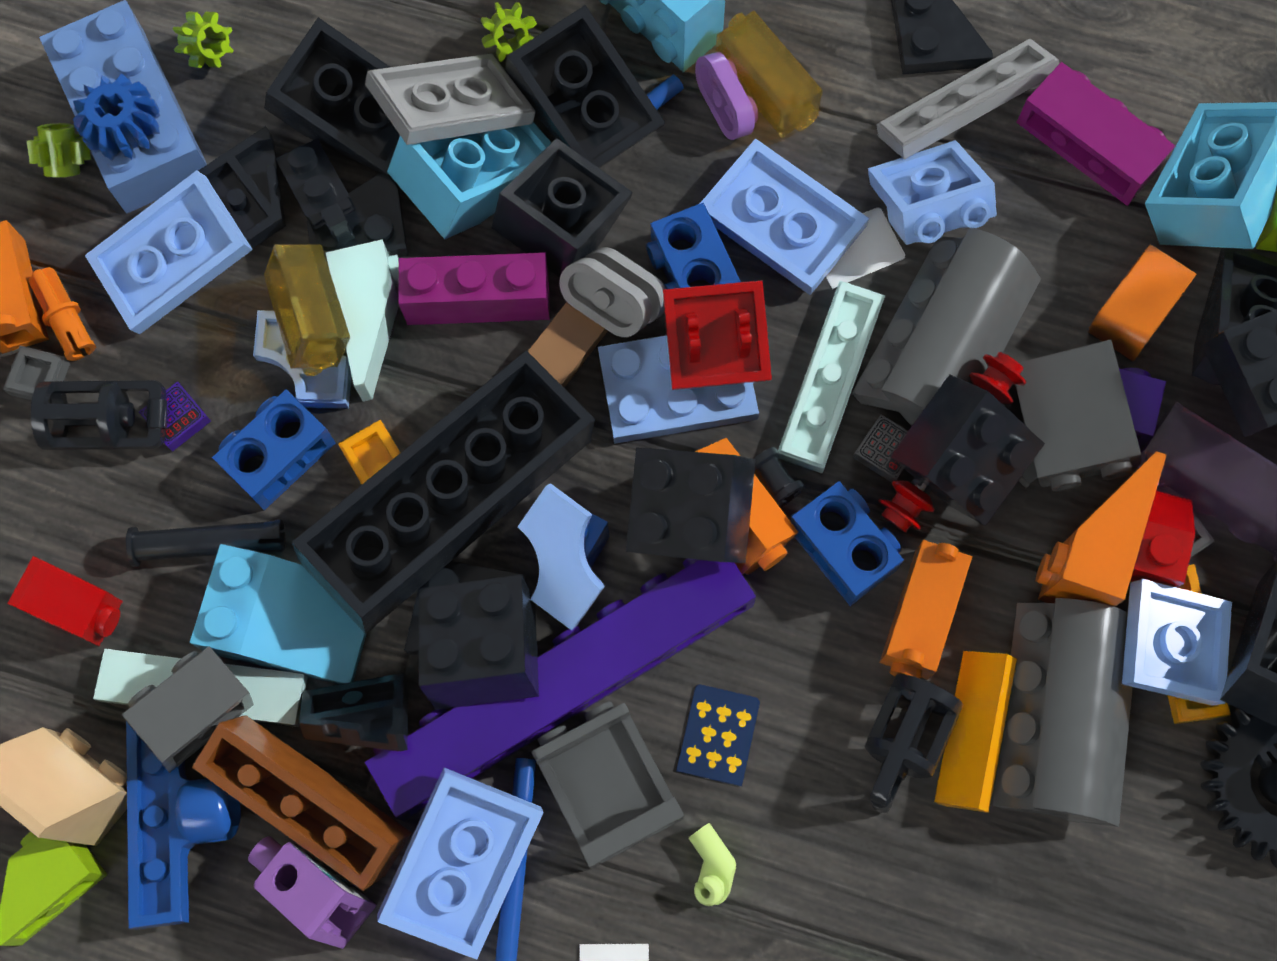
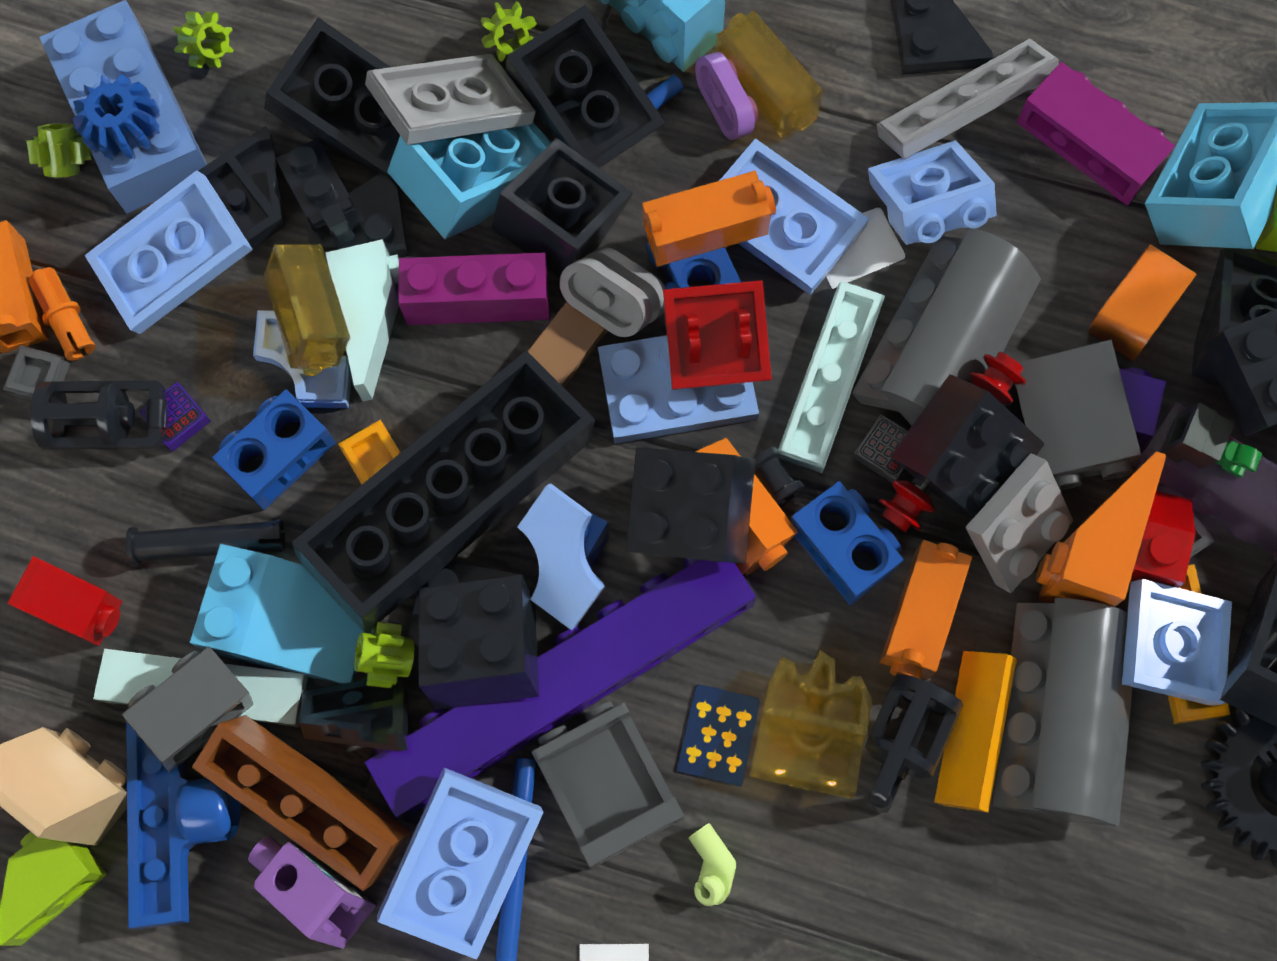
none -> lime gear [354,621,414,688]
none -> orange brick [642,170,776,267]
none -> clear yellow plate [750,650,872,799]
none -> light grey plate [965,453,1073,593]
none -> pearl dark grey piece [1160,402,1262,478]

